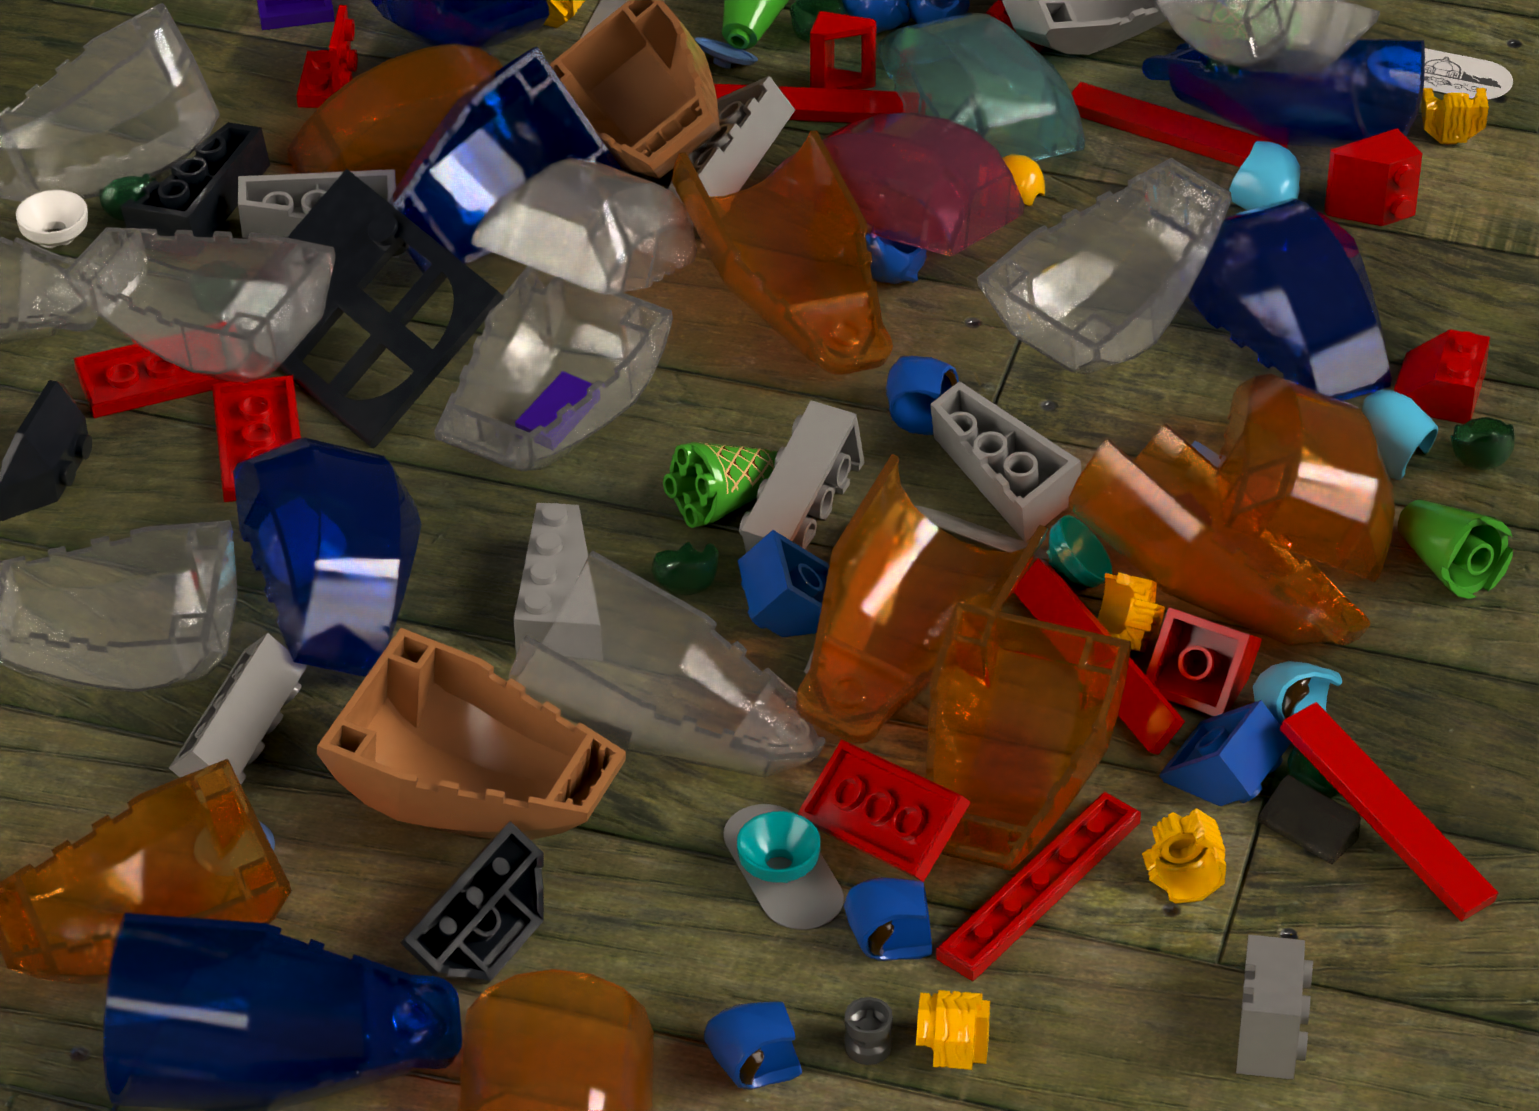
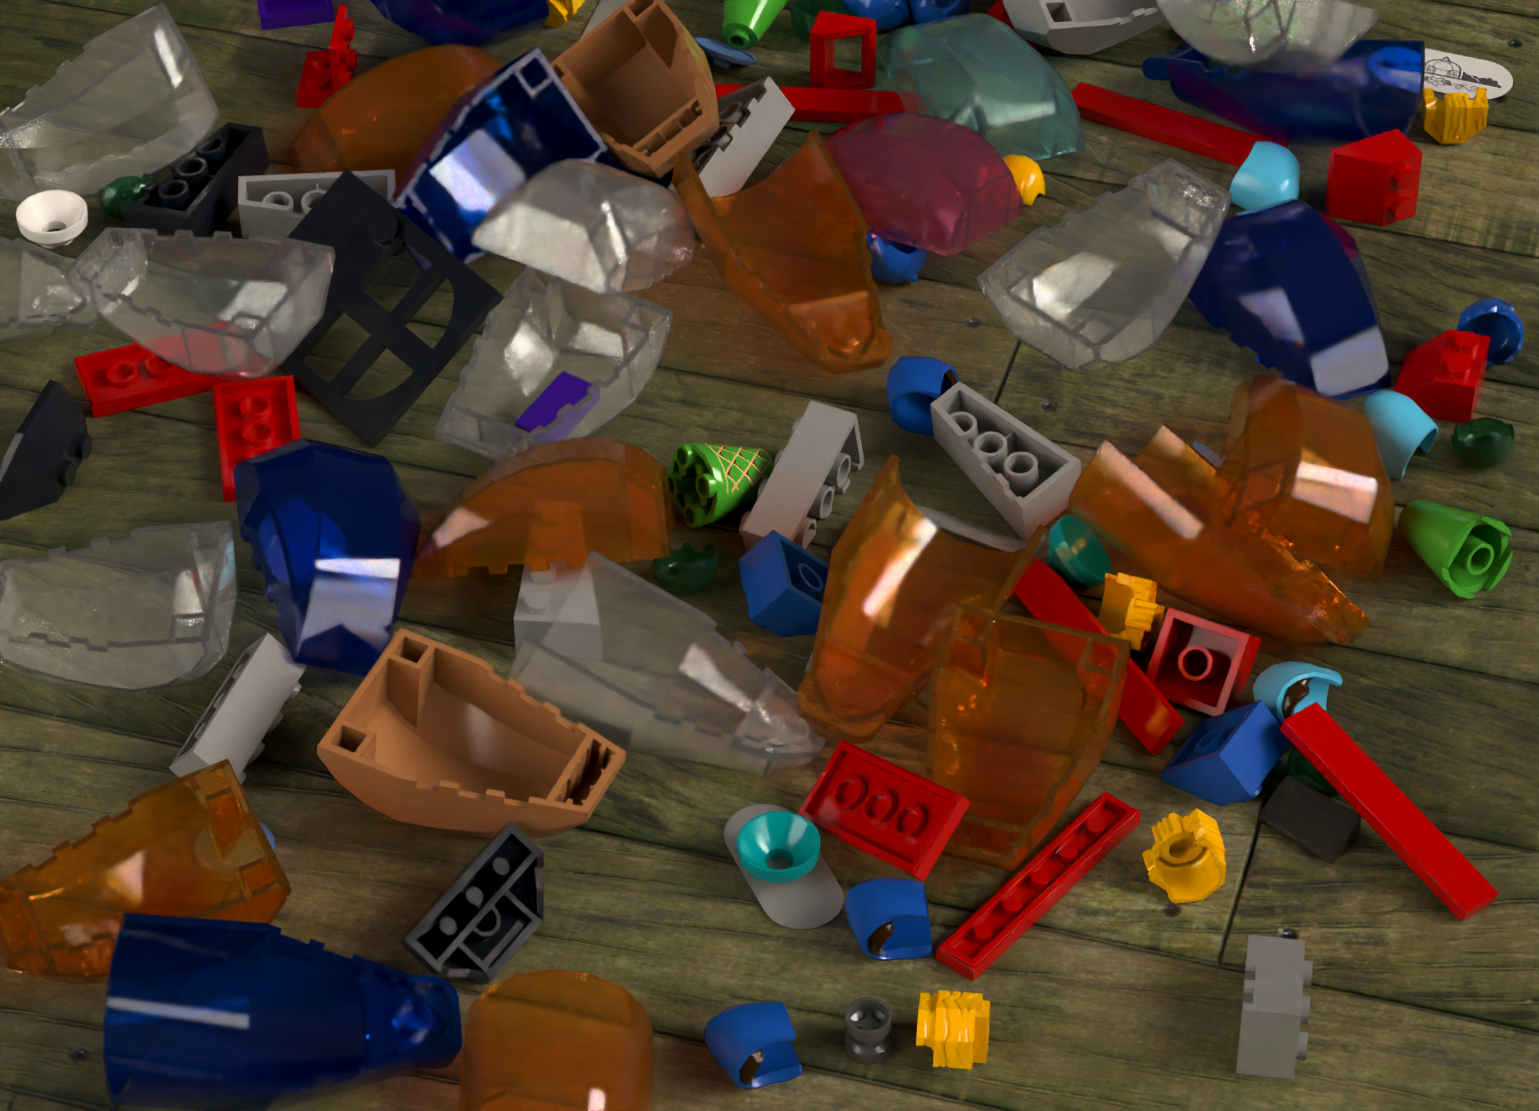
none -> clear orange windscreen [413,437,675,580]
none -> blue hair [1457,298,1524,367]

